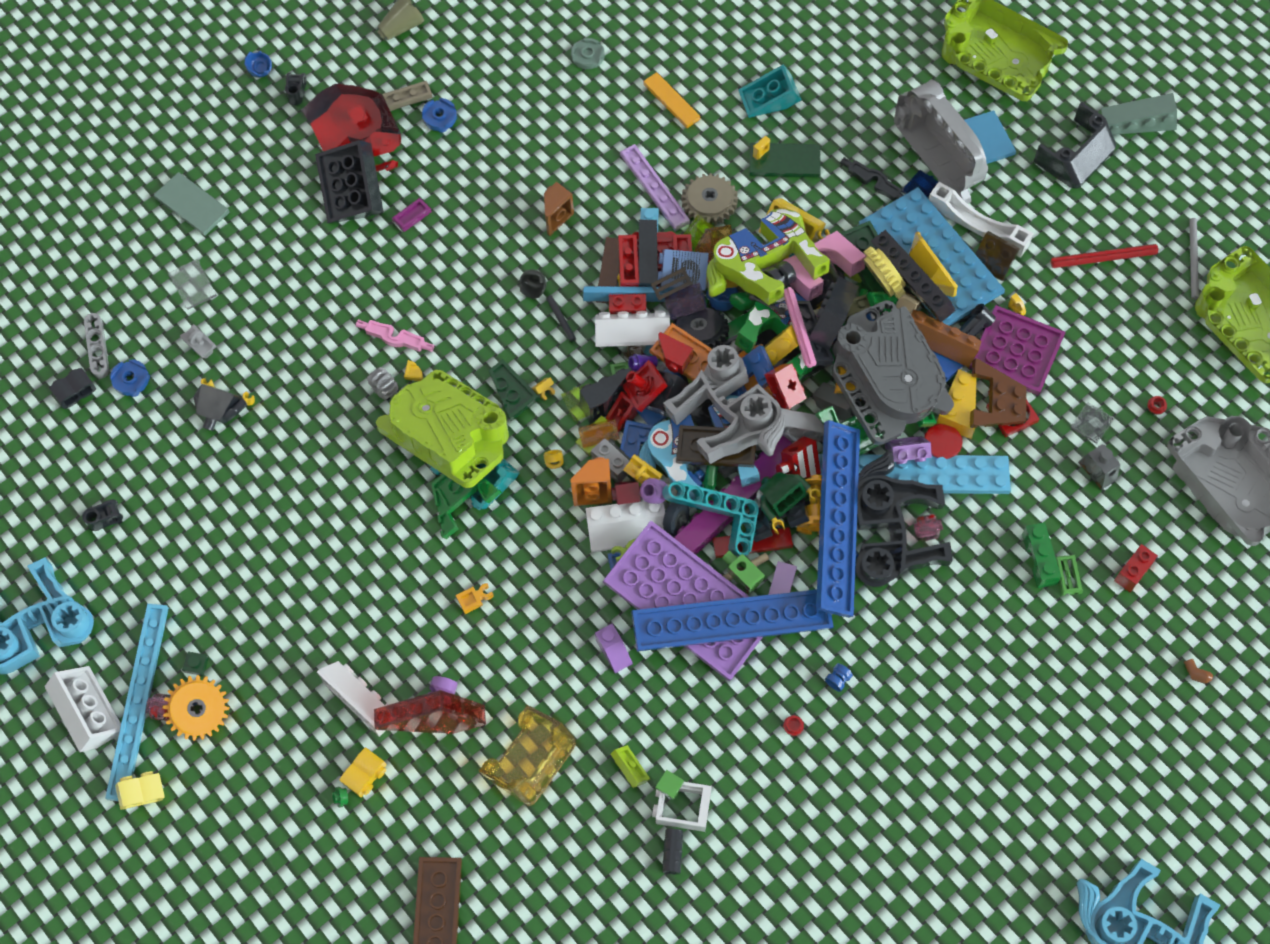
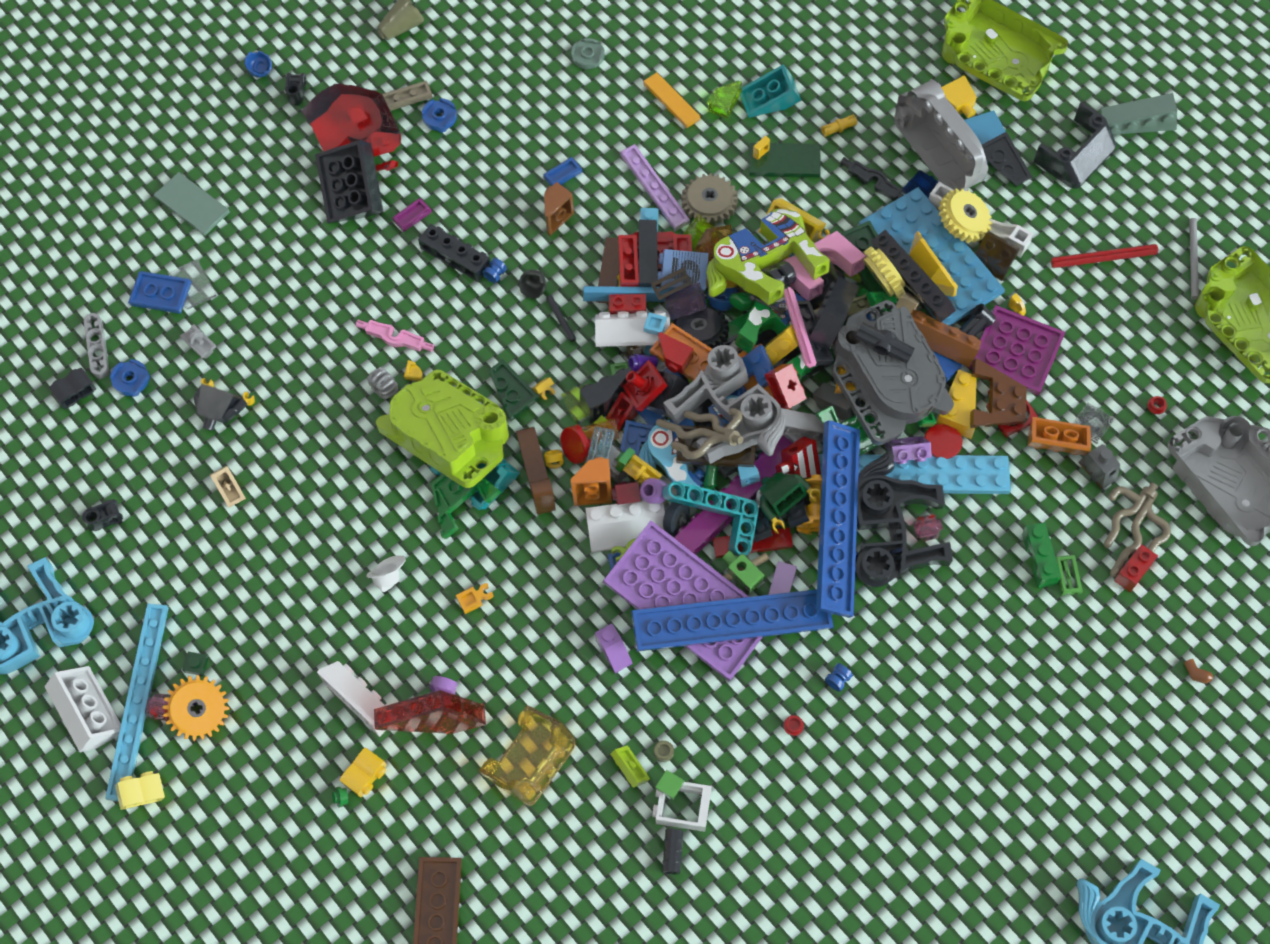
none -> blue tile [128,271,192,314]
none -> tan slope [210,466,246,508]
none -> white piece [367,555,406,592]
none -> black brick [418,224,490,282]
none -> blue wheel [482,258,507,283]
none -> reddish brown beam [516,427,556,515]
none -> blue tile [543,157,582,186]
none -> red tile [560,424,593,464]
none -> clear light blue tile [586,427,615,463]
none -> green plate [615,447,636,473]
none -> medium azure plate [643,312,667,335]
none -> olive tile [654,740,674,762]
none -> dark tan plant [656,408,743,459]
none -> clear neon green slope [707,80,742,119]
none -> yellow pin [821,114,857,137]
none -> black piece [855,322,915,364]
none -> light yellow gear [938,188,992,243]
none -> yellow torso [941,76,977,118]
none -> black wing [982,132,1032,187]
none -> orange slope [1028,417,1091,456]
none -> dark tan plant [1103,483,1171,577]

